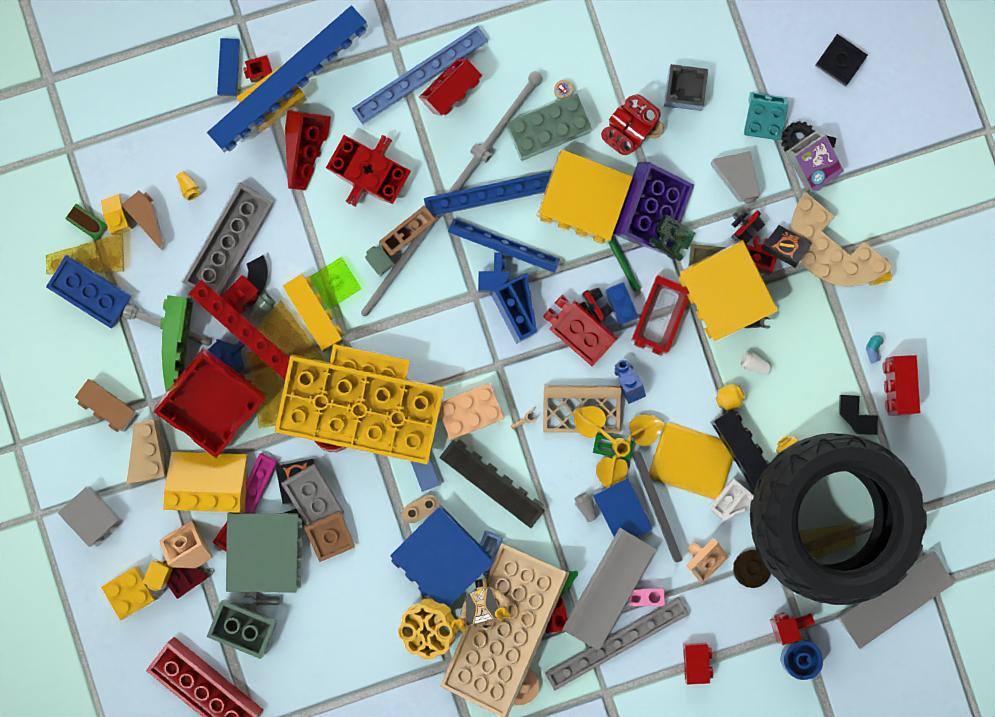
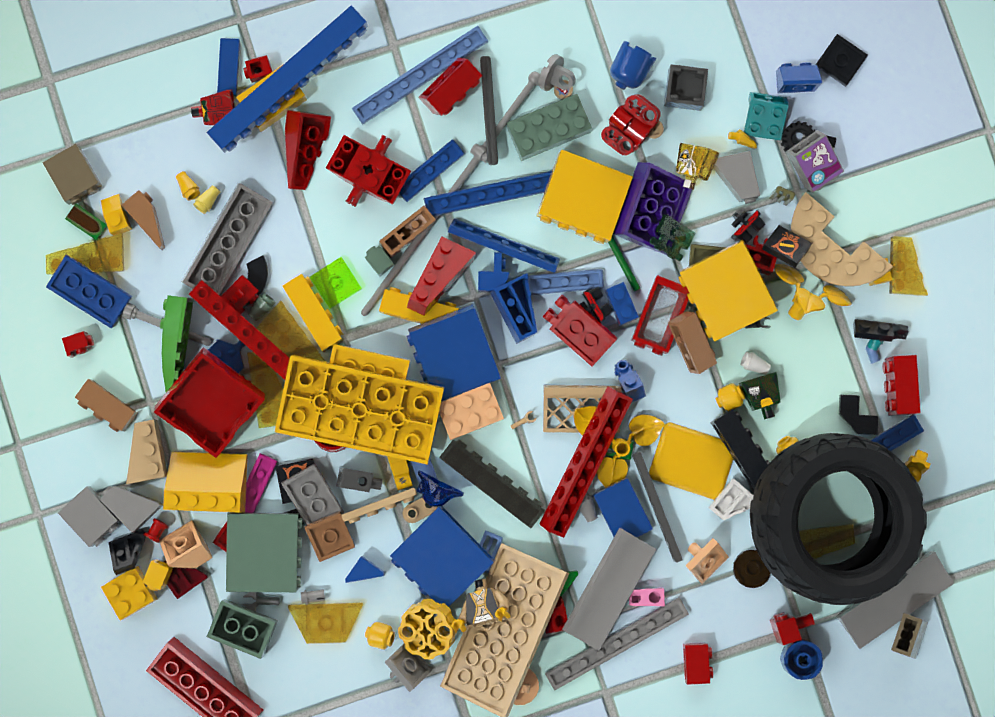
none -> dark tan brick [42,144,102,205]
none -> red brick [62,331,94,358]
none -> light grey slope [100,486,163,533]
none -> black wing [108,529,146,575]
none -> red bush [144,518,169,543]
none -> red torso [191,89,235,125]
none -> light yellow cone [193,185,221,214]
none -> clear yellow wing [288,602,363,644]
none -> light grey pin [301,589,325,605]
none -> dark grey torso [336,467,382,492]
none -> tan plate [342,487,417,524]
none -> blue slope [345,556,385,583]
none -> yellow head [365,622,395,650]
none -> yellow brick [379,287,459,324]
none -> light grey tile [385,644,432,692]
none -> yellow leg [387,456,413,490]
none -> blue tile [399,139,465,202]
none -> blue brick [406,304,501,401]
none -> red wedge [407,236,476,316]
none -> clear blue hat [416,470,464,507]
none -> dark grey axle [480,56,498,165]
none -> medium blue tile [528,269,604,295]
none -> light grey tile [538,54,576,92]
none -> red brick [539,386,633,538]
none -> blue cylinder [610,41,657,90]
none -> medium nougat brick [667,311,717,374]
none -> clear yellow torso [676,143,719,190]
none -> yellow bar [728,129,757,149]
none -> torso [739,372,780,420]
none -> olive tile [769,186,795,206]
none -> yellow plant [774,264,852,320]
none -> blue slope [776,63,822,93]
none -> black hinge [853,319,909,342]
none -> blue plate [871,414,924,451]
none -> clear yellow wing [889,236,928,296]
none -> dark tan brick [891,613,928,659]
none -> yellow hips [904,450,931,482]

